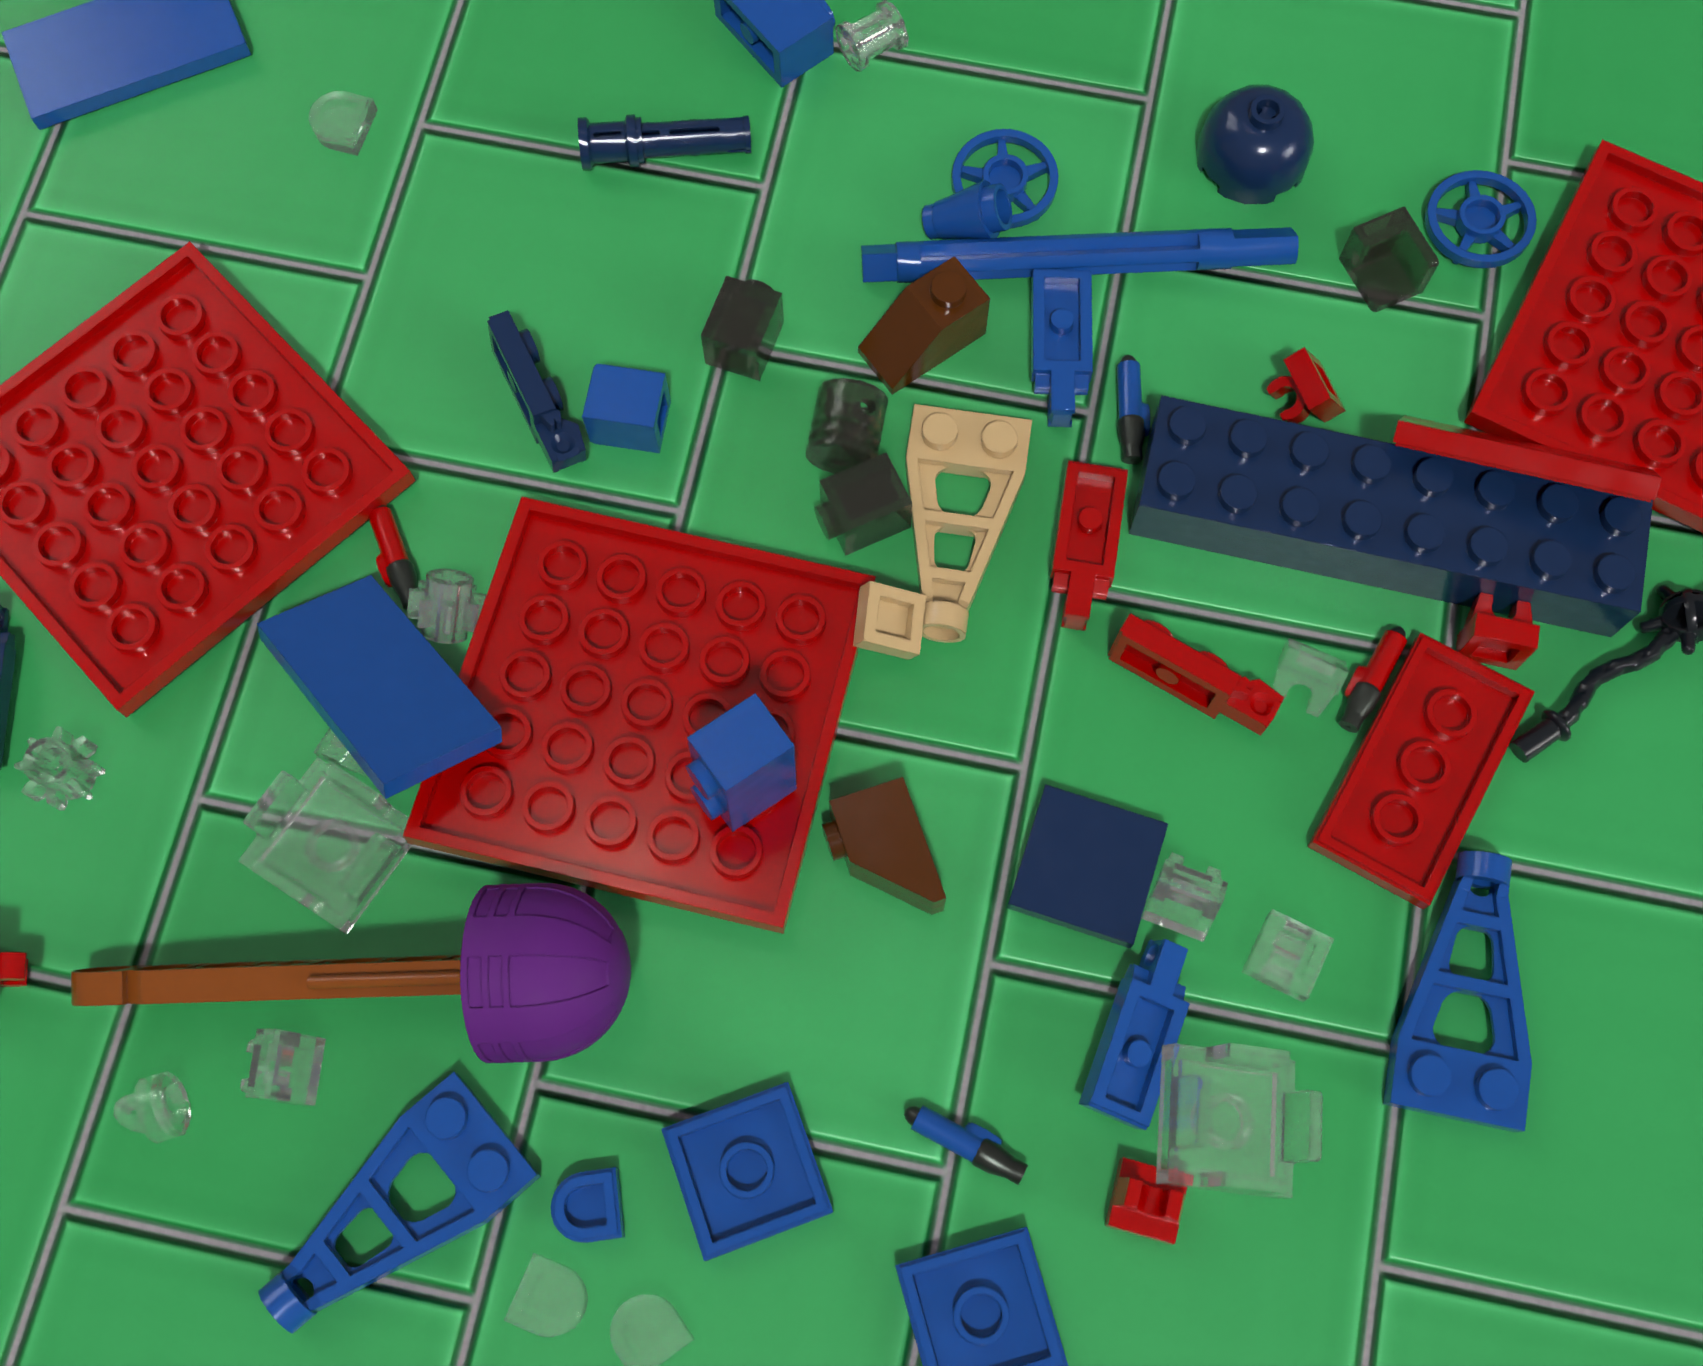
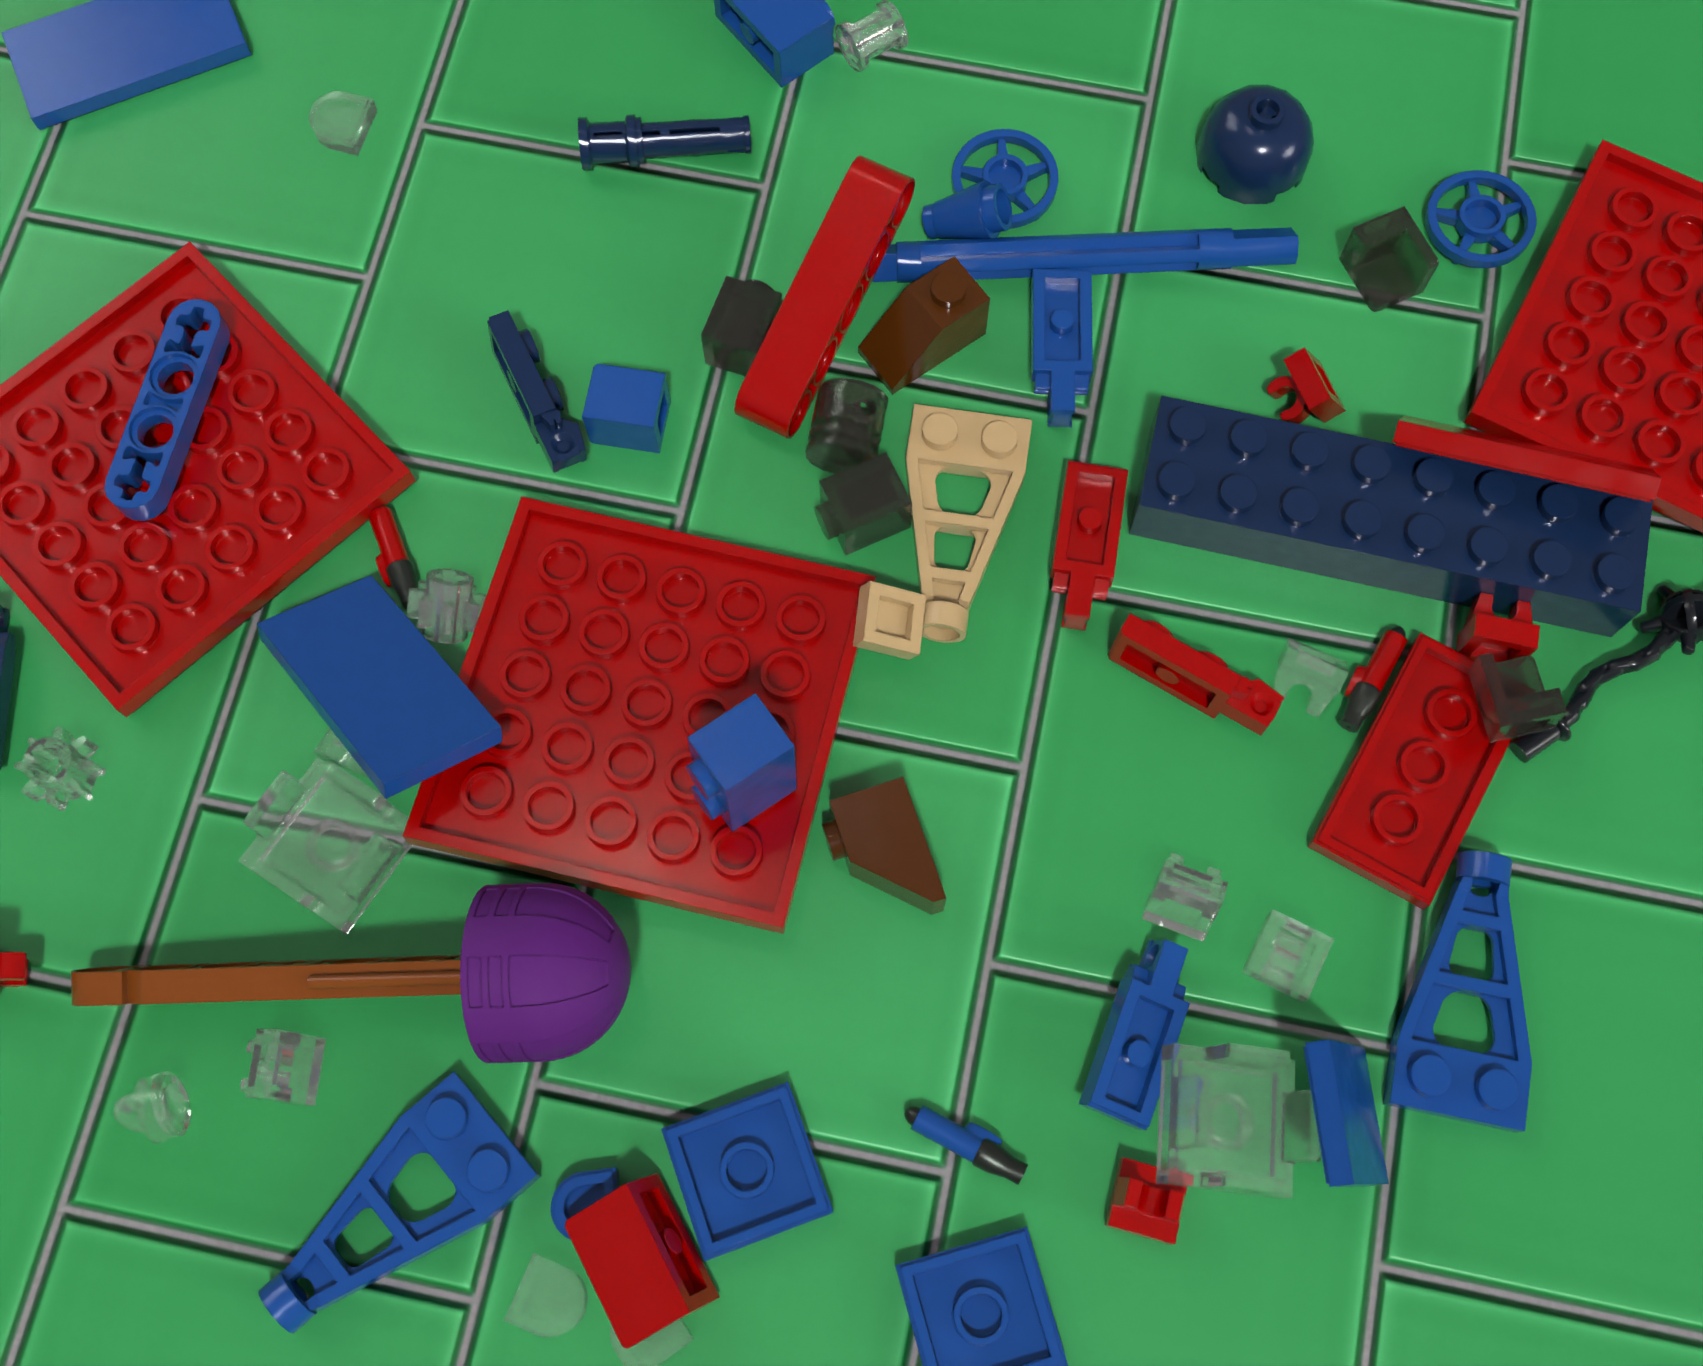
dark blue tile [1007,784,1168,948] -> none
piece [1117,355,1150,464] -> none
none -> blue beam [104,299,230,521]
none -> red panel [565,1173,720,1348]
none -> red beam [734,155,915,439]
none -> blue tile [1303,1039,1389,1187]
none -> clear smoke panel [1468,652,1567,743]

